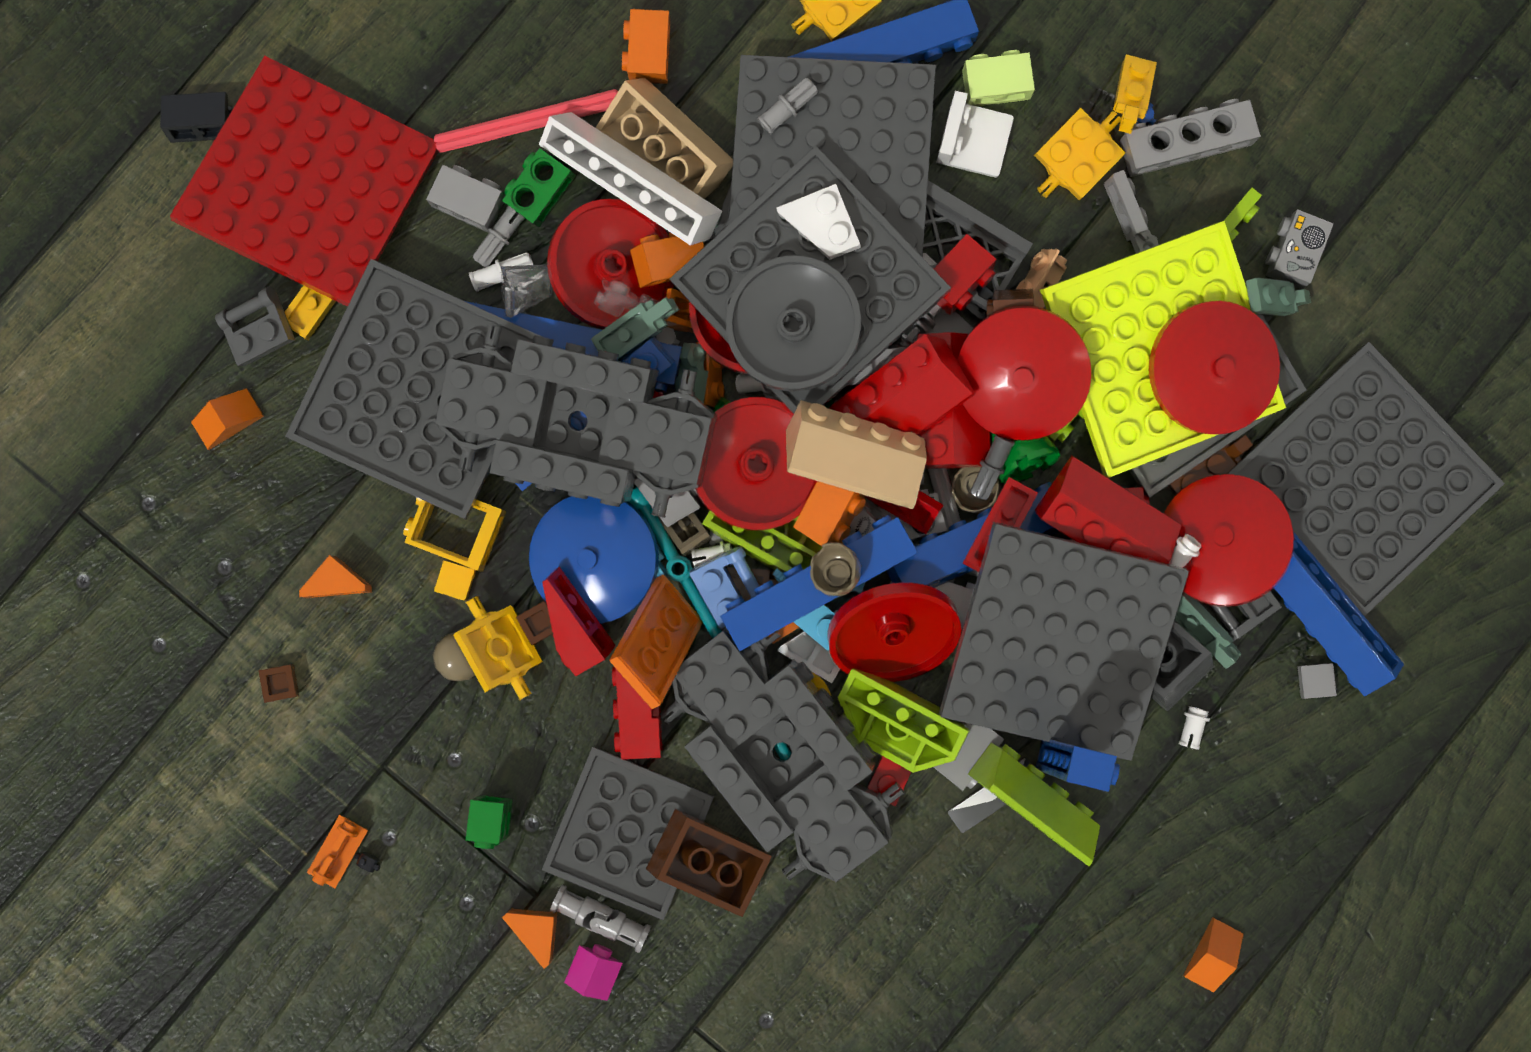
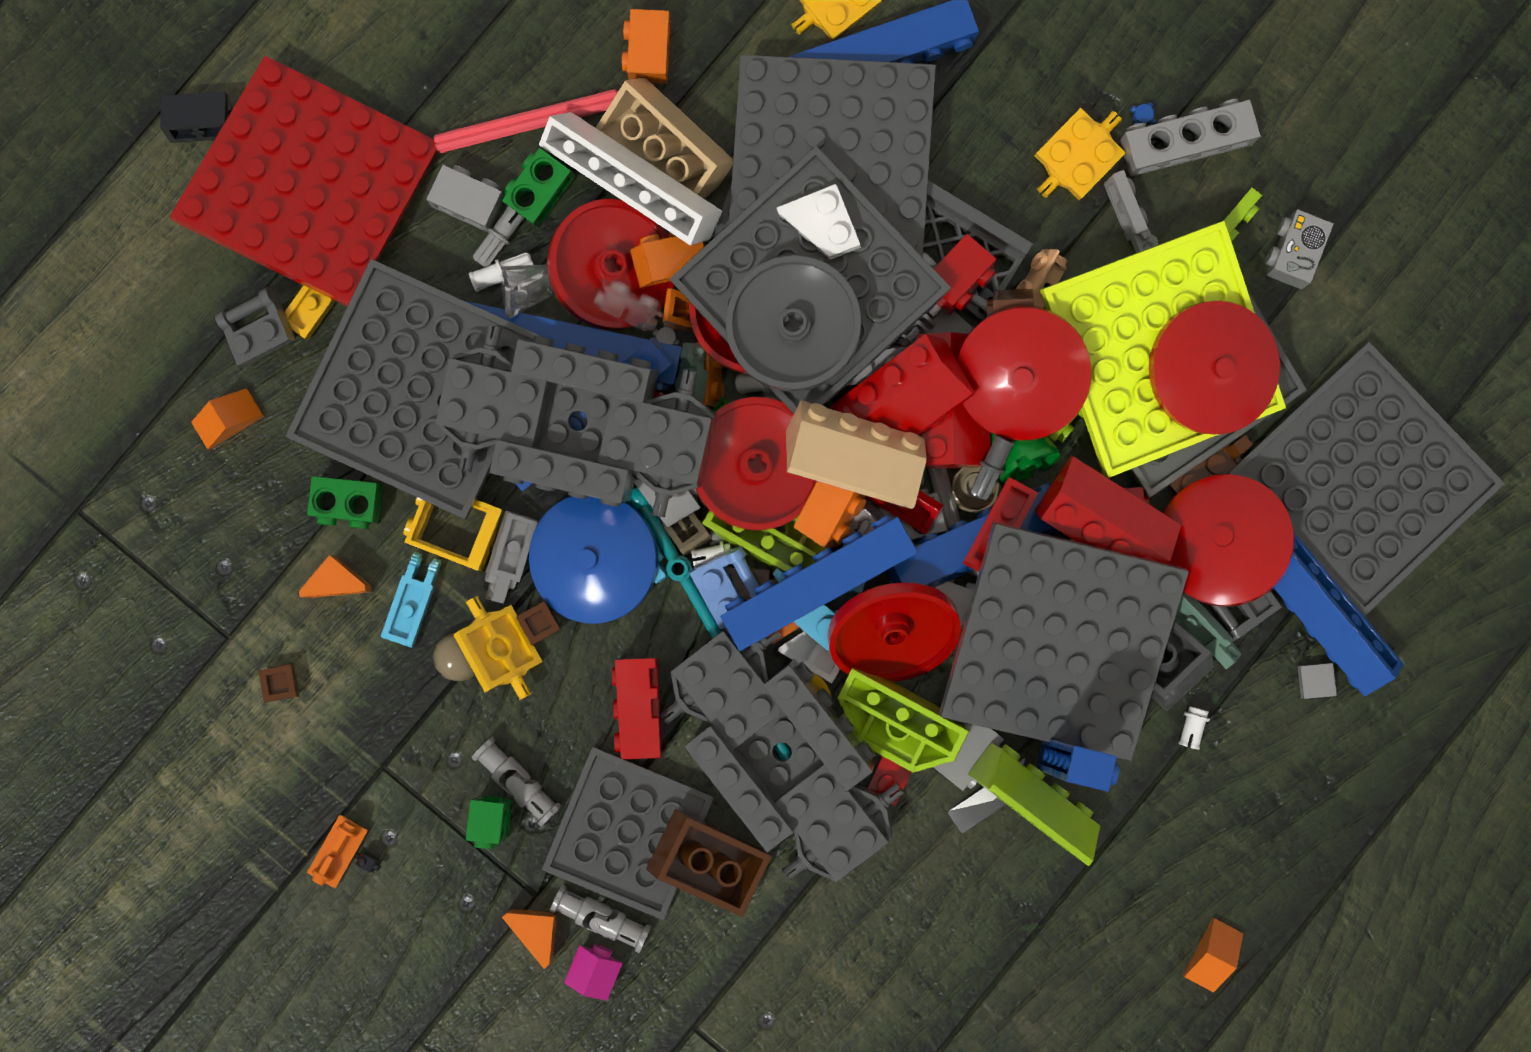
yellow tile [434,560,476,601] -> none
red slope [542,567,616,677] -> none
sand green hinge [591,297,679,361] -> none
orange tile [609,574,703,709] -> none
light grey axle [757,78,818,135] -> none
dark tan hair [810,543,862,596] -> none
white bracket [936,91,1014,178] -> none
yellowish green brick [962,50,1035,106] -> none
yellow hinge [1113,54,1157,134] -> none
white pin [1169,534,1201,568] -> none
sand green hinge [1246,278,1311,316] -> none
none -> green brick [307,476,383,529]
none -> medium azure hinge [381,552,441,648]
none -> light grey piece [471,737,562,827]
none -> light grey hinge [485,510,537,604]

